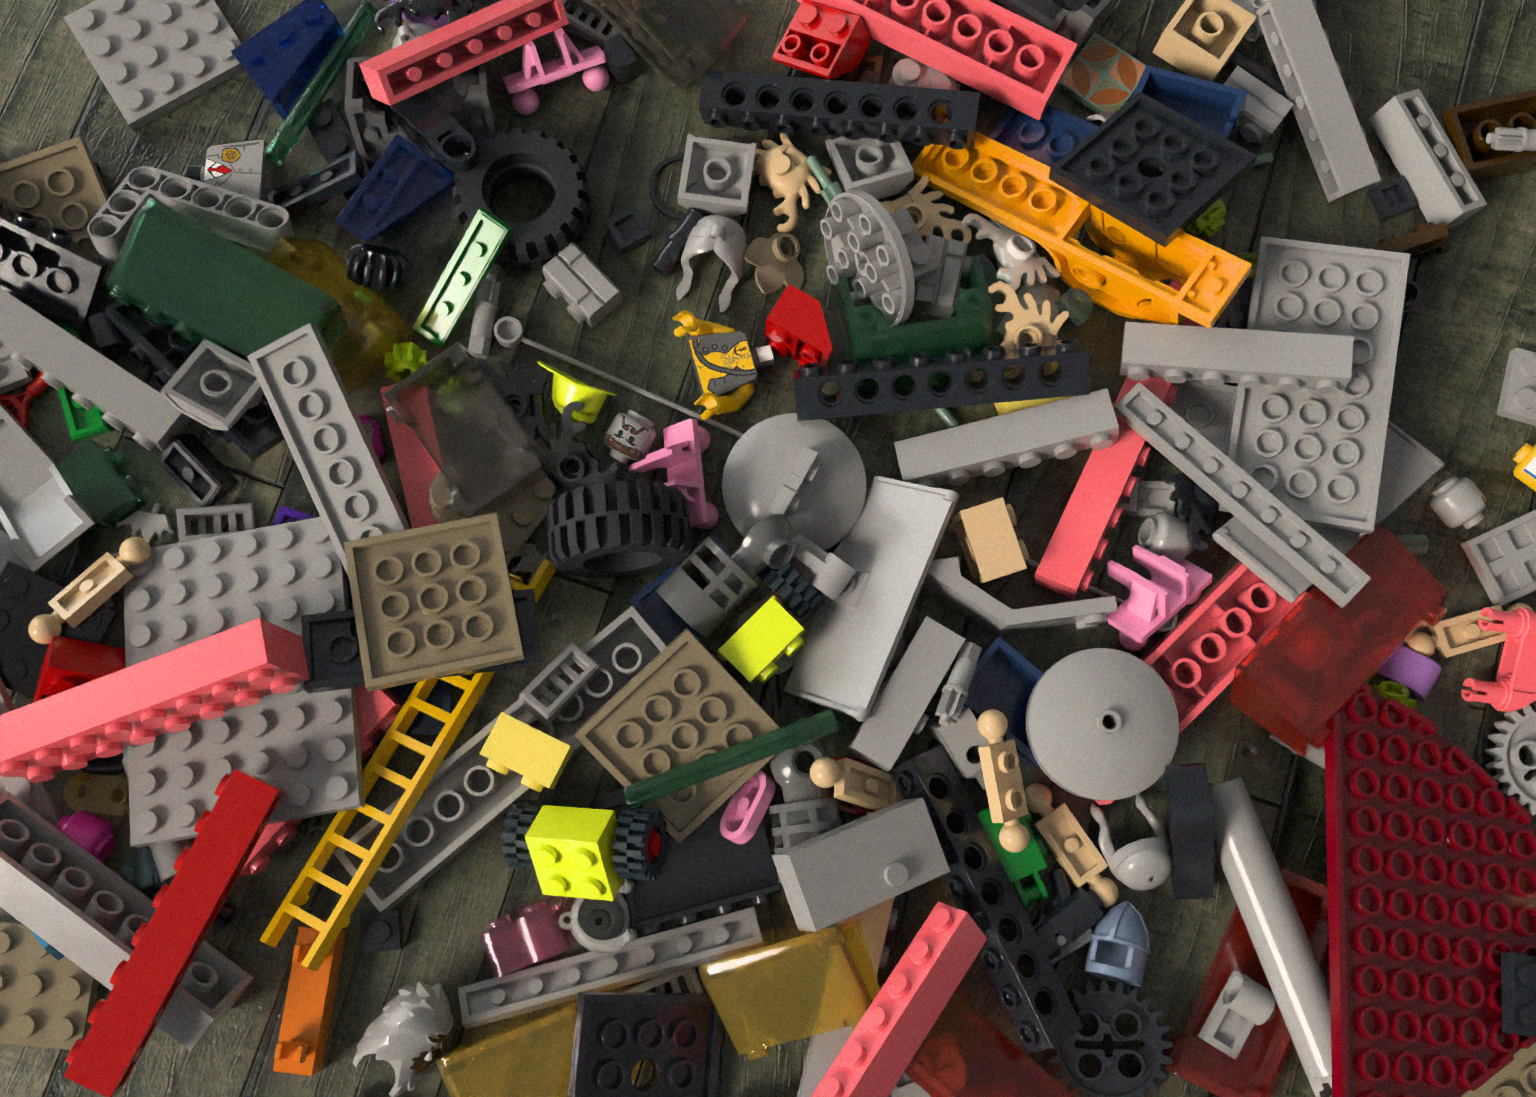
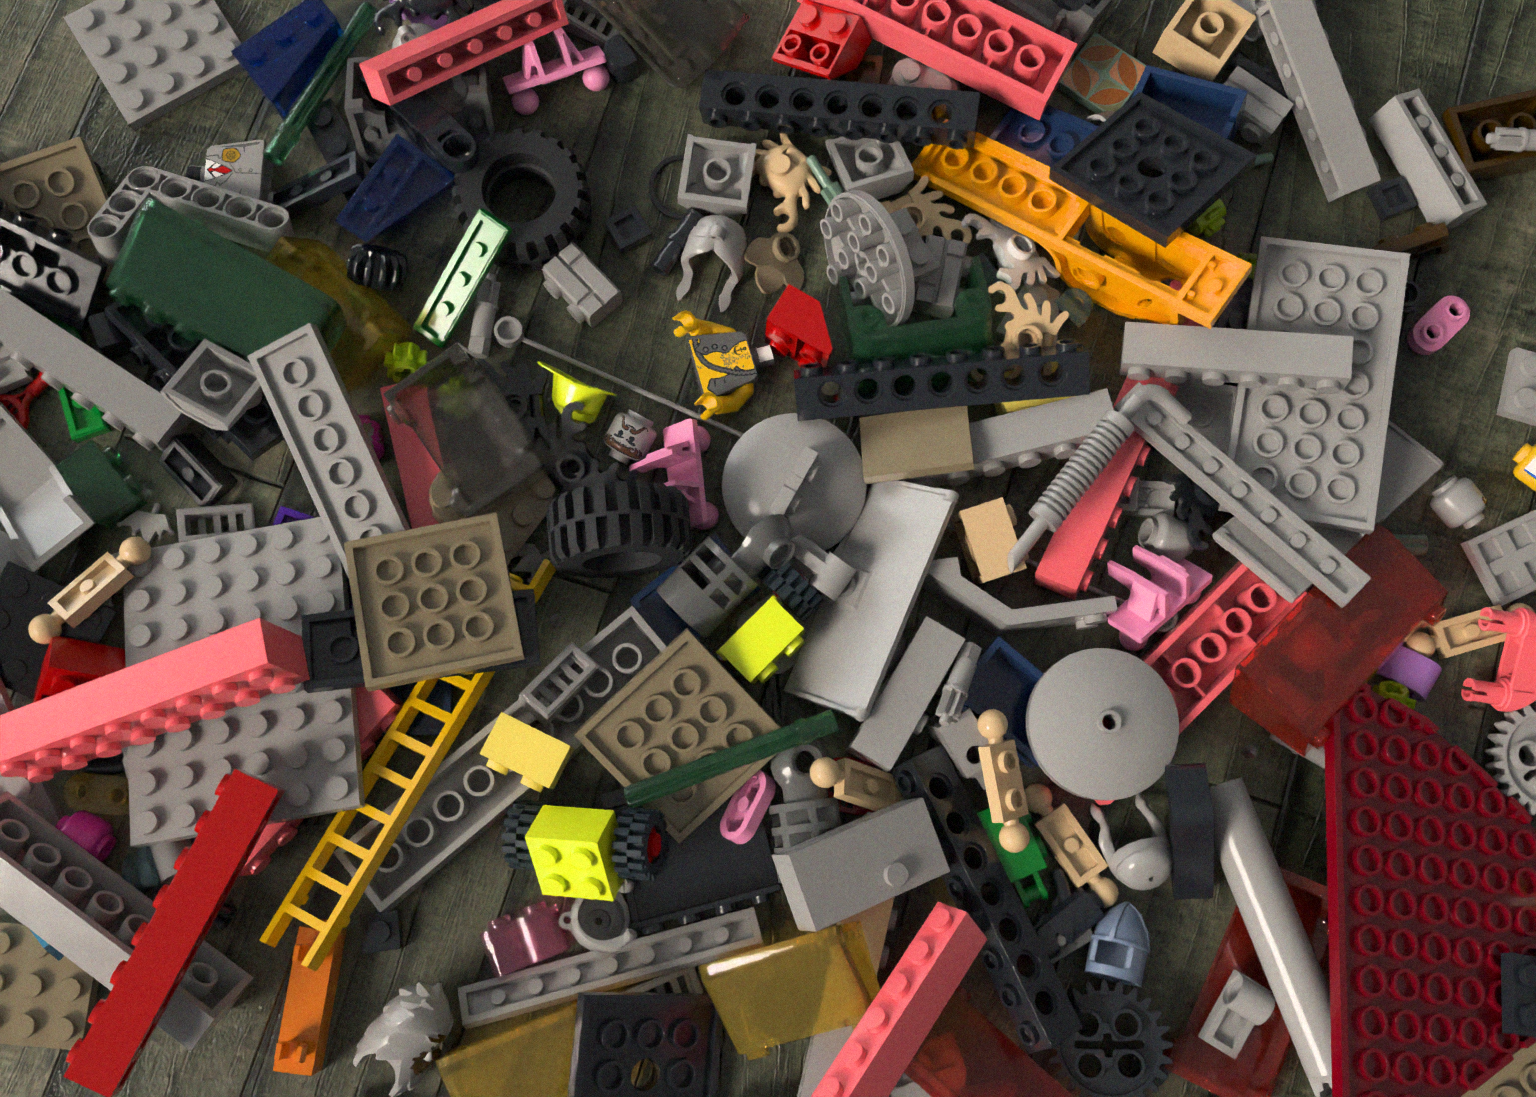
none -> dark tan tile [859,406,975,484]
none -> light grey piece [1007,384,1192,573]
none -> bright pink plate [1407,295,1470,355]

